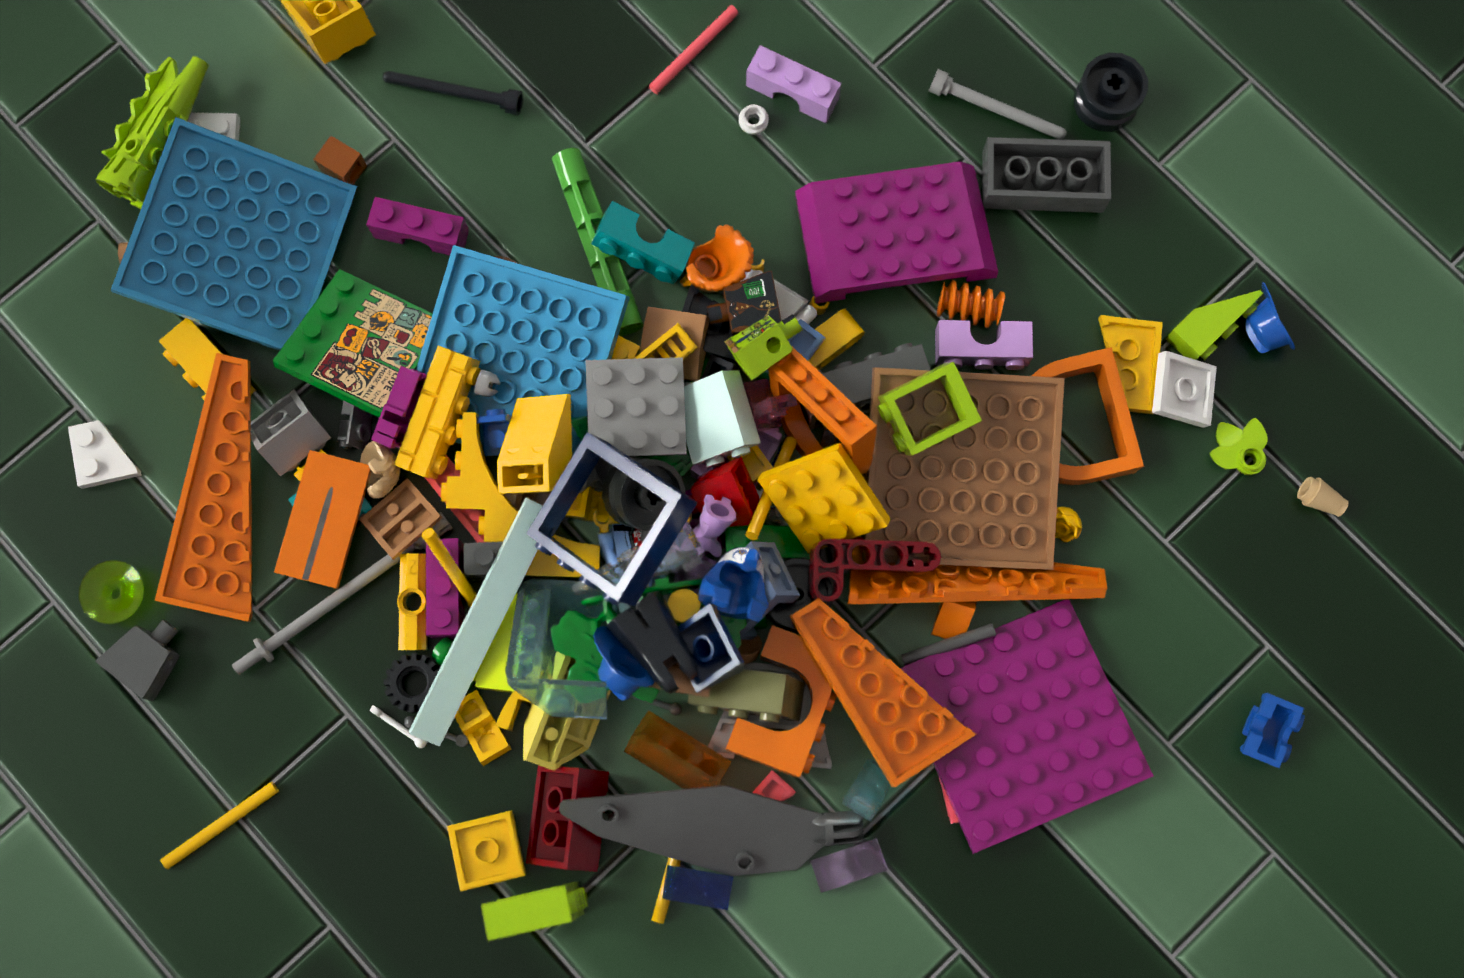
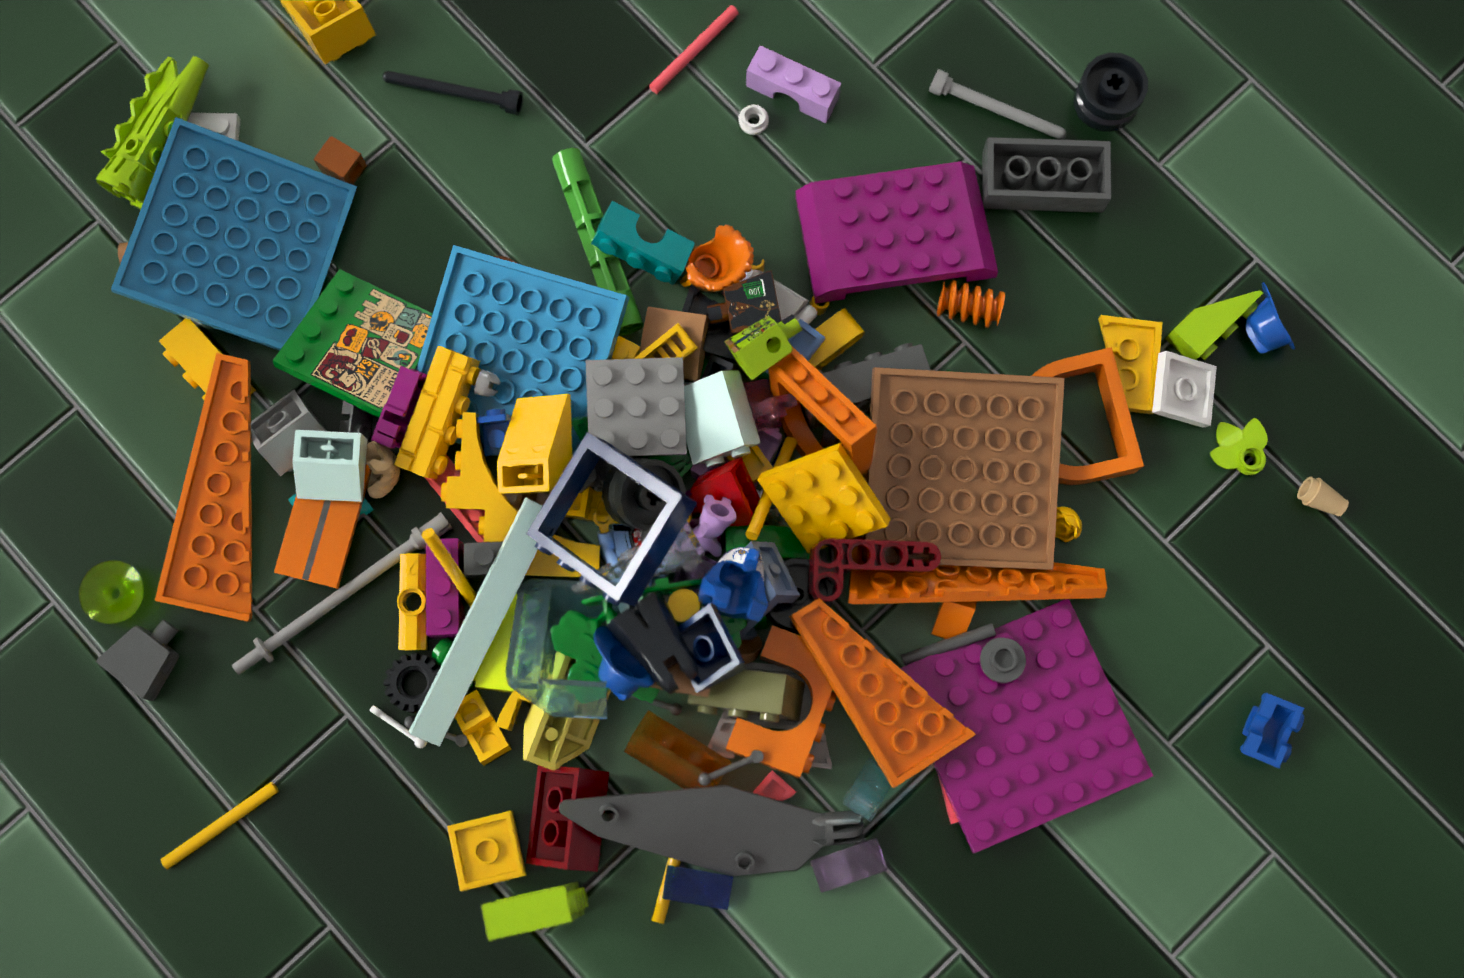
white wing [68,420,142,489] -> none
medium nougat slope [359,478,442,560] -> none
magenta arch [366,197,469,255] -> none
lime window [877,362,982,456] -> none
lavender arch [935,320,1033,370] -> none
none -> light aqua slope [293,430,368,502]
none -> dark grey hinge [698,750,764,786]
none -> dark grey piece [980,637,1026,683]

